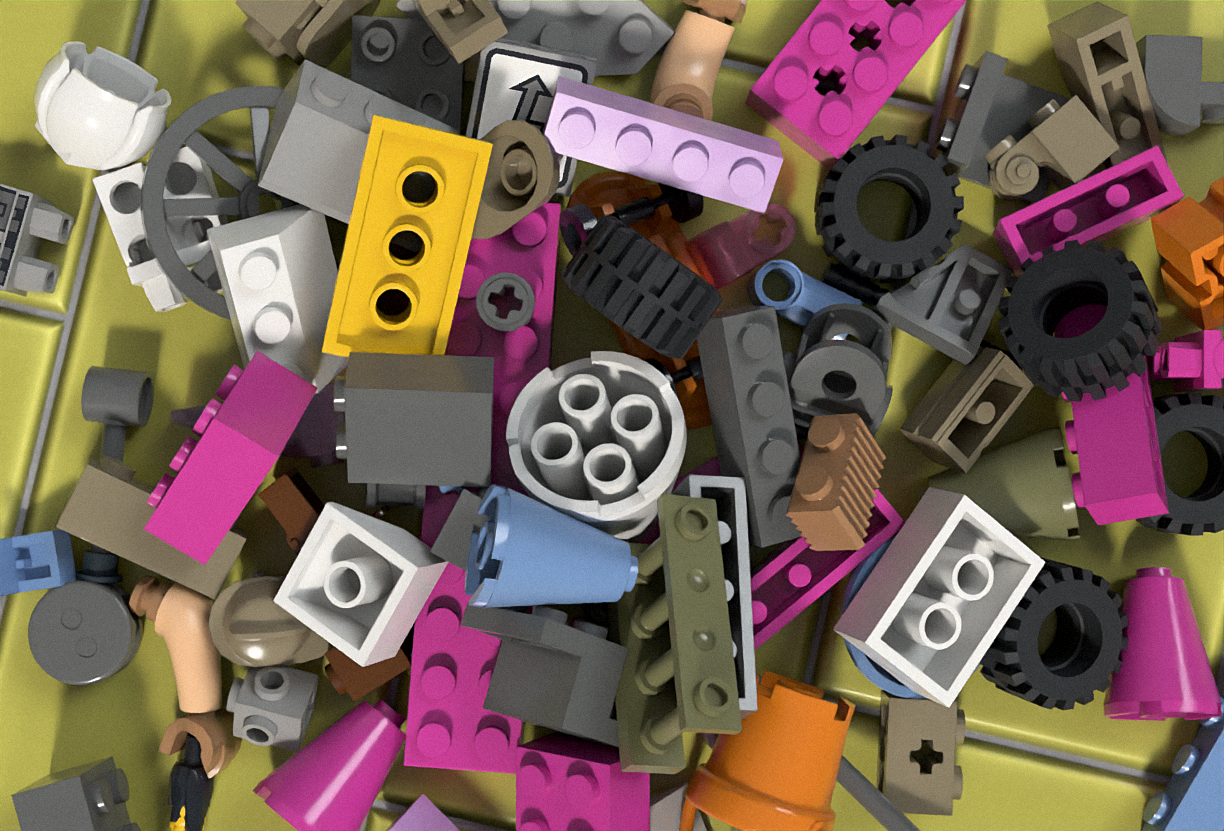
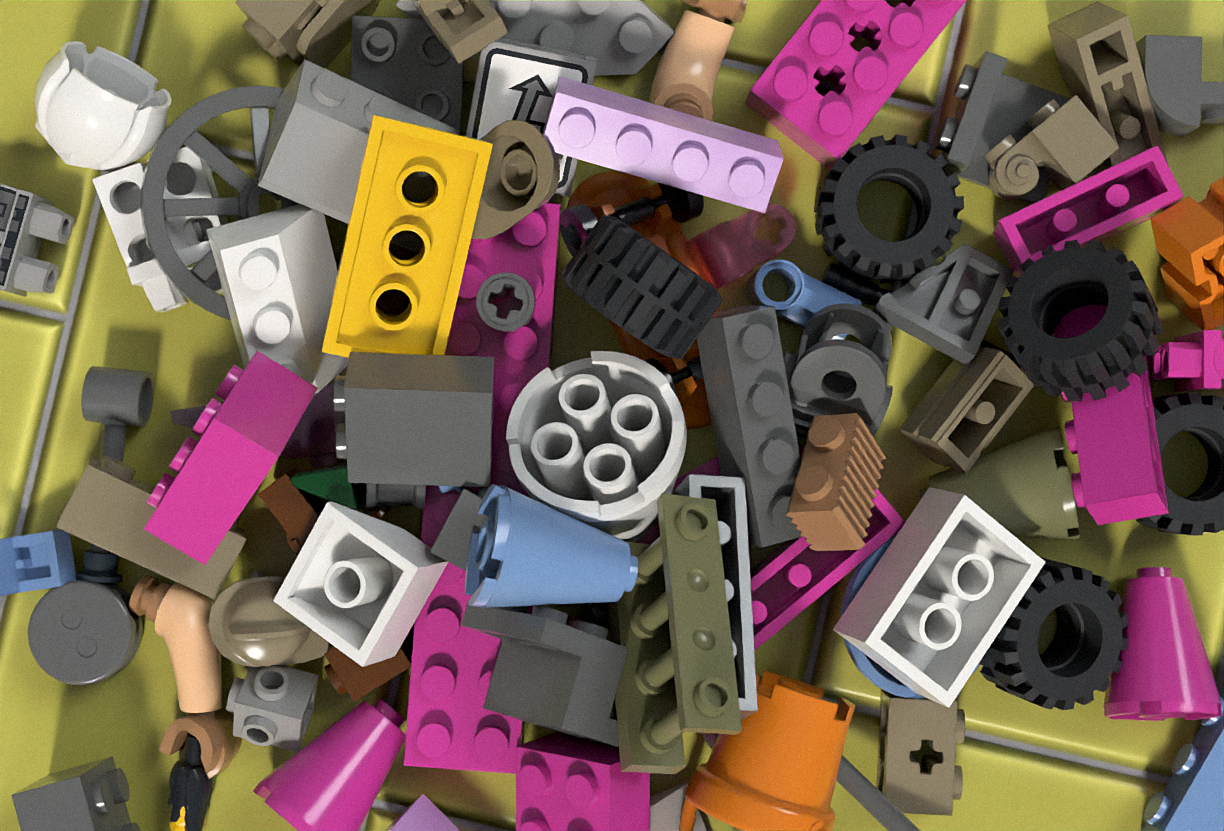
none -> dark green slope [291,465,372,510]

